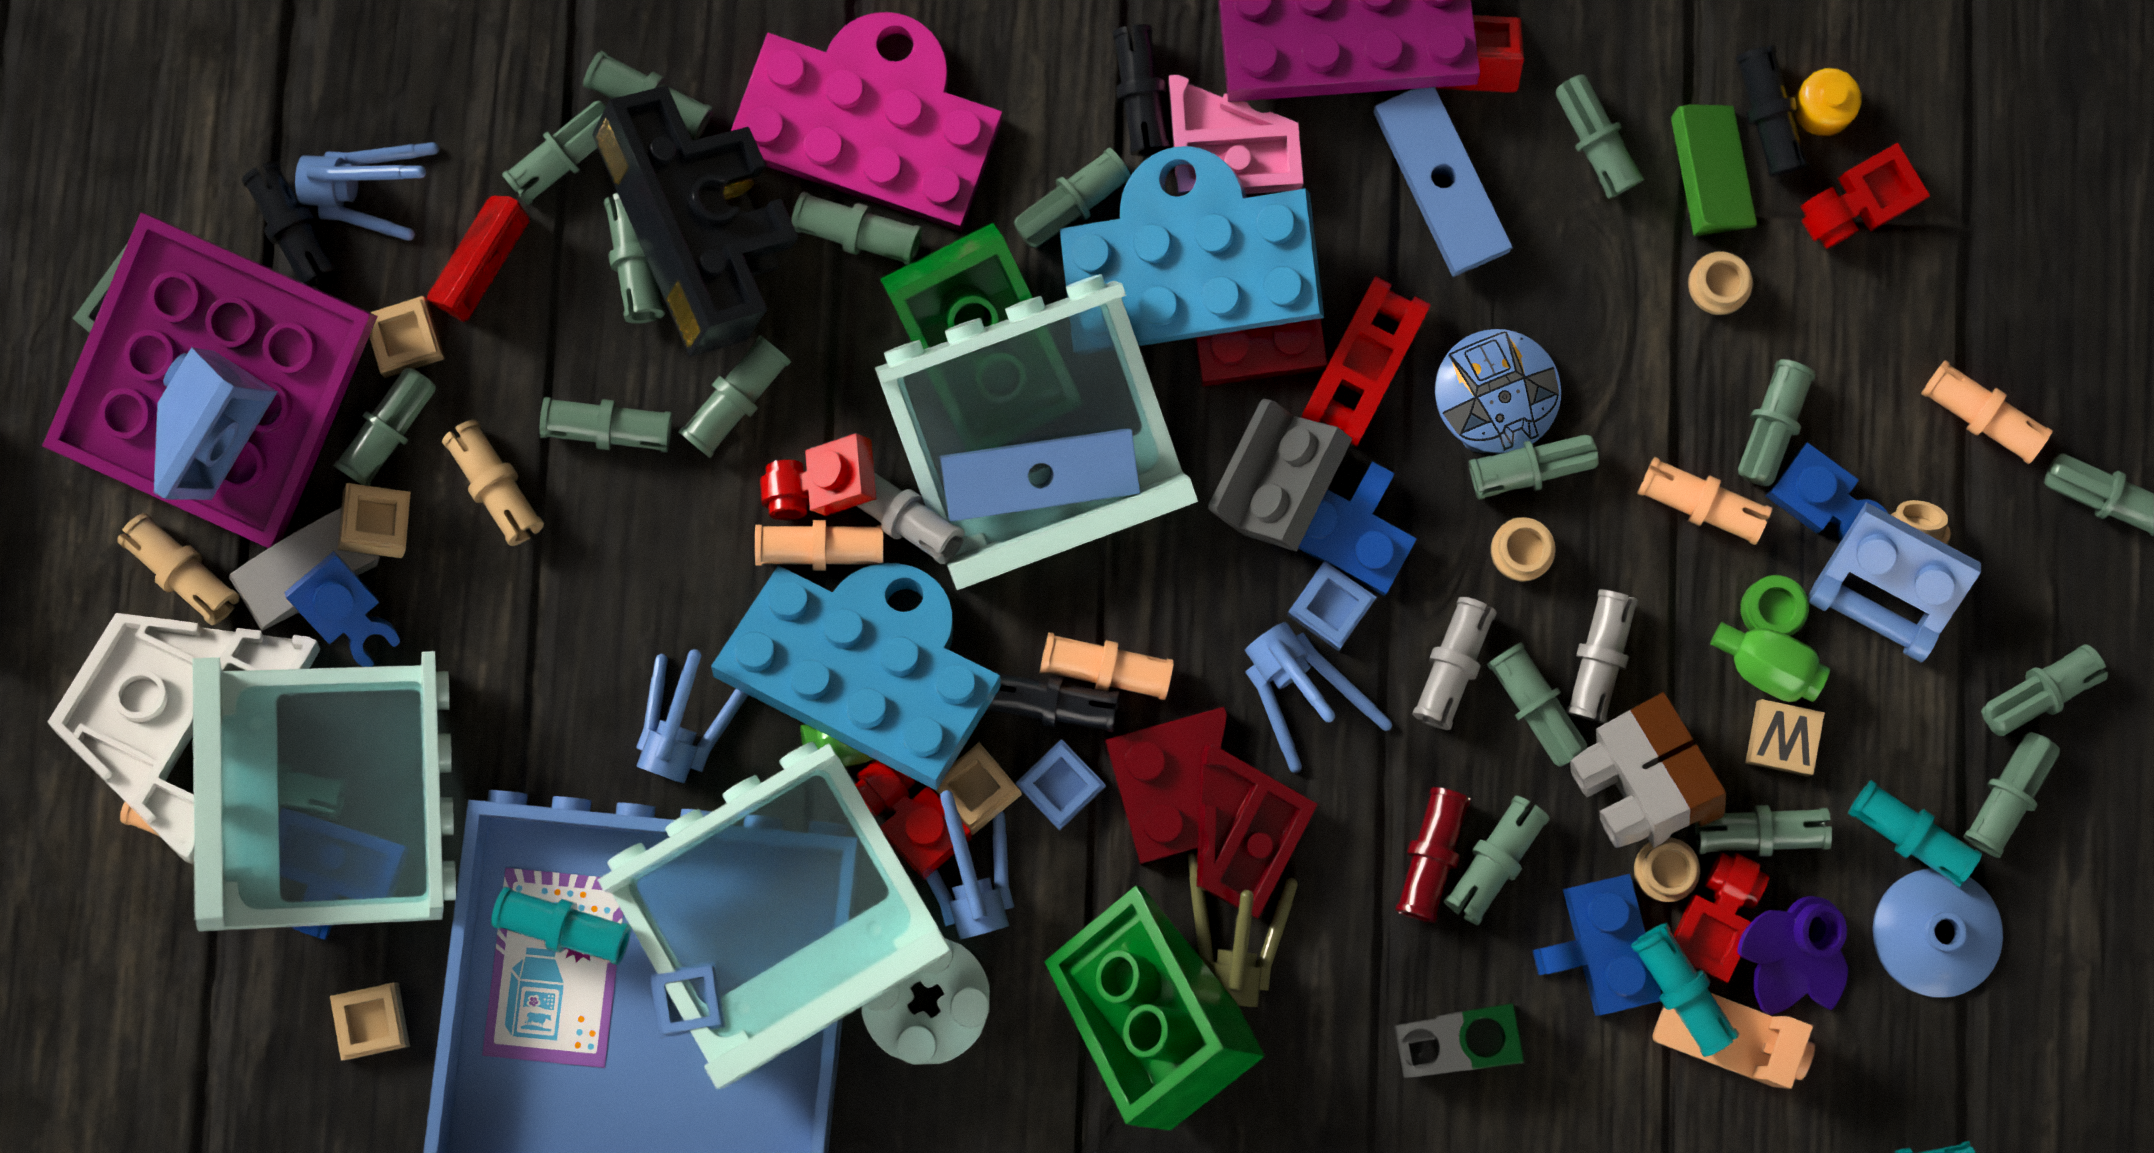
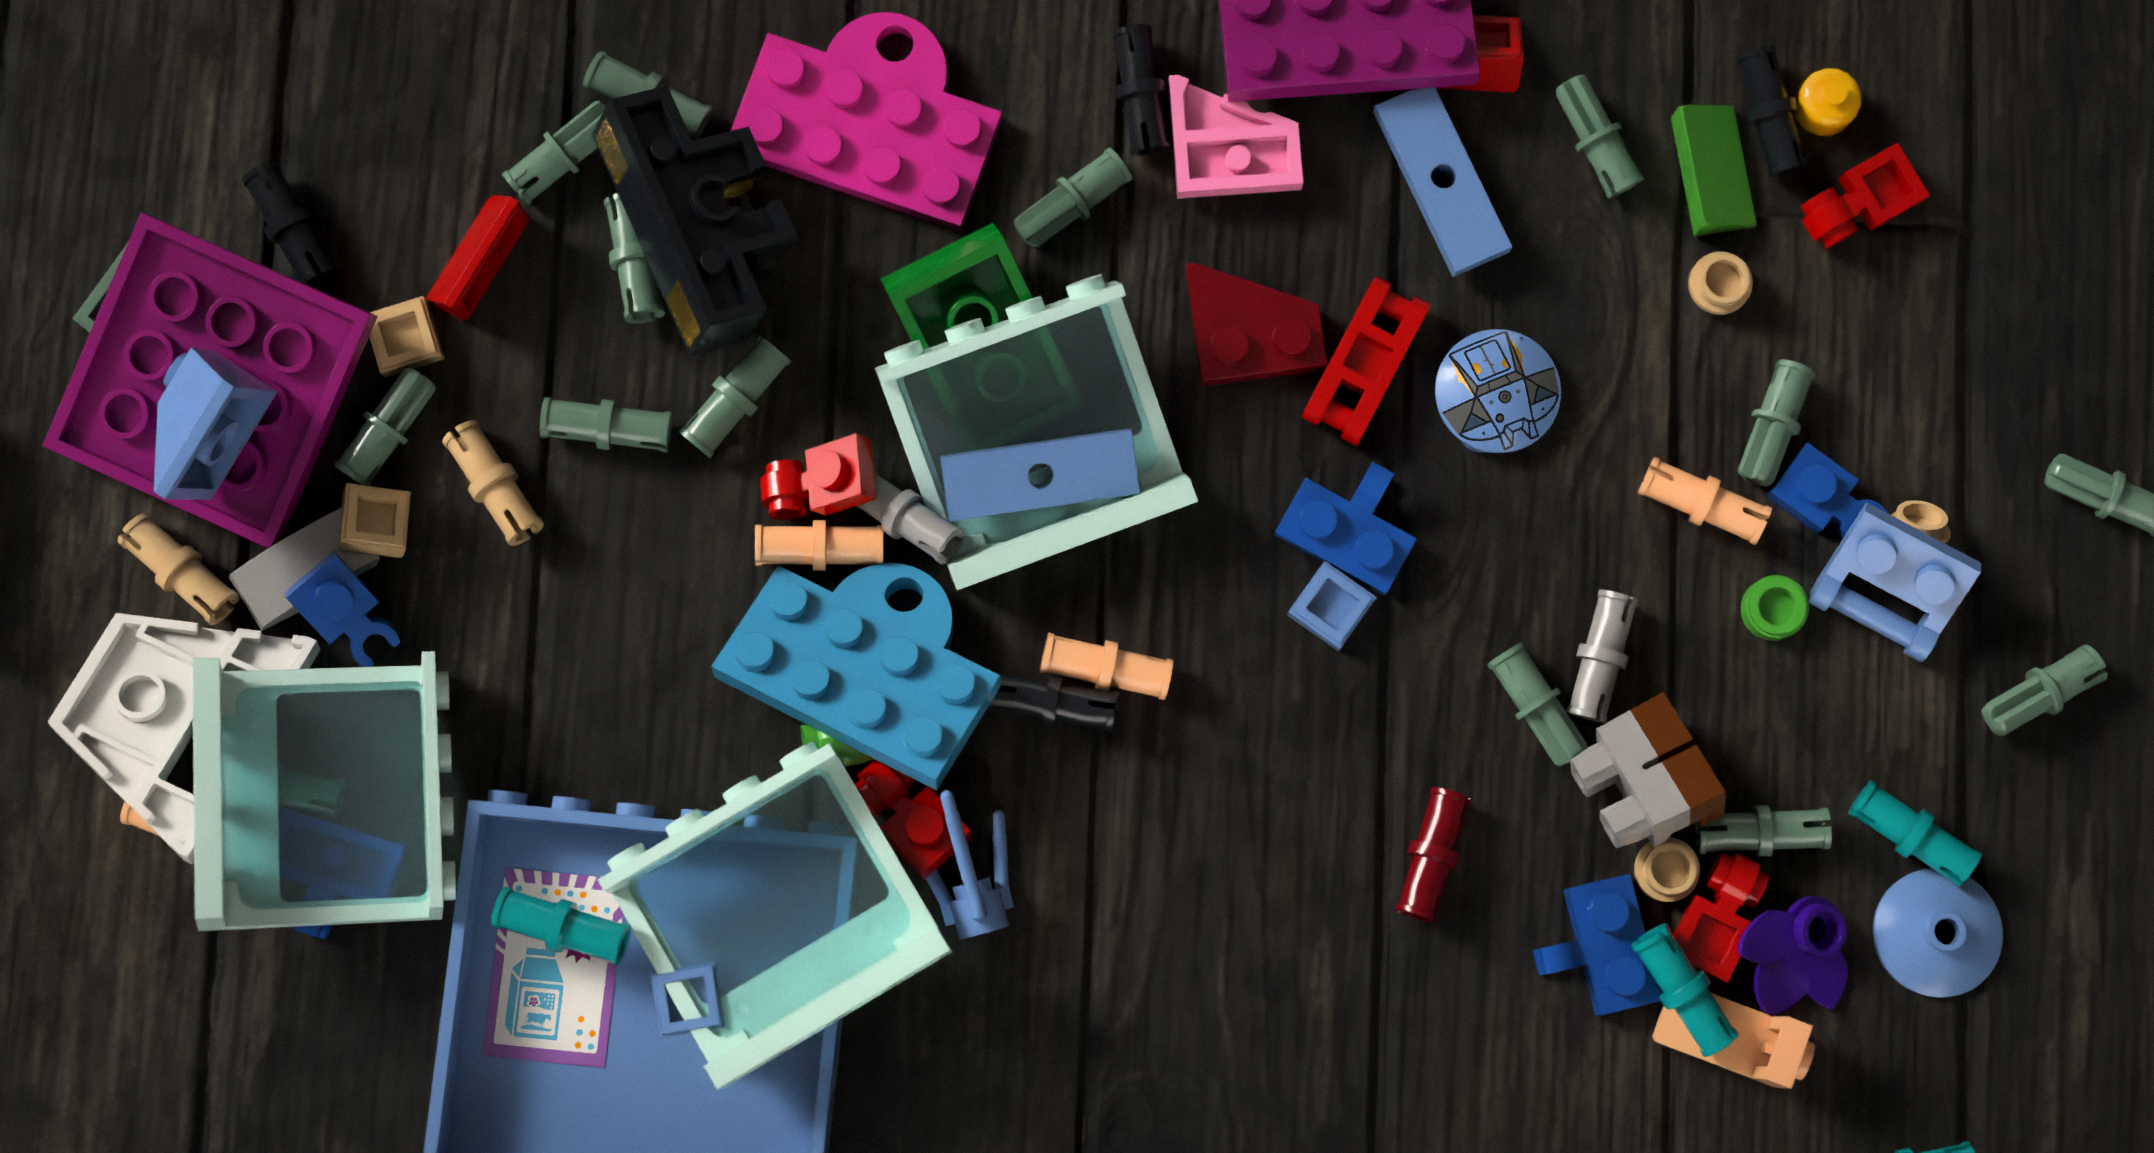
medium blue plant [295,143,439,241] -> none
tan tile [330,982,410,1060] -> none
medium blue plant [636,649,748,783] -> none
sand green pin [791,192,923,265] -> none
light aqua plate [862,938,990,1064] -> none
tan tile [935,742,1022,835] -> none
medium blue tile [1015,739,1106,831] -> none
green slope [1044,885,1265,1131] -> none
dark azure plate [1060,146,1324,355] -> none
dark red wing [1105,707,1227,865] -> none
olive plant [1188,851,1298,1007] -> none
dark red wing [1197,744,1318,918] -> none
dark grey bracket [1208,399,1352,551] -> none
medium blue plant [1245,622,1392,774] -> none
leg [1394,1003,1524,1078] -> none
light grey pin [1412,597,1497,730] -> none
sand green pin [1444,795,1550,925] -> none
sand green axle [1469,435,1599,500] -> none
tan plate [1491,517,1555,582] -> none
bright green plant [1710,622,1830,702] -> none
tan tile [1745,699,1825,777] -> none
light nougat pin [1921,360,2053,464] -> none
sand green axle [1963,732,2060,858] -> none

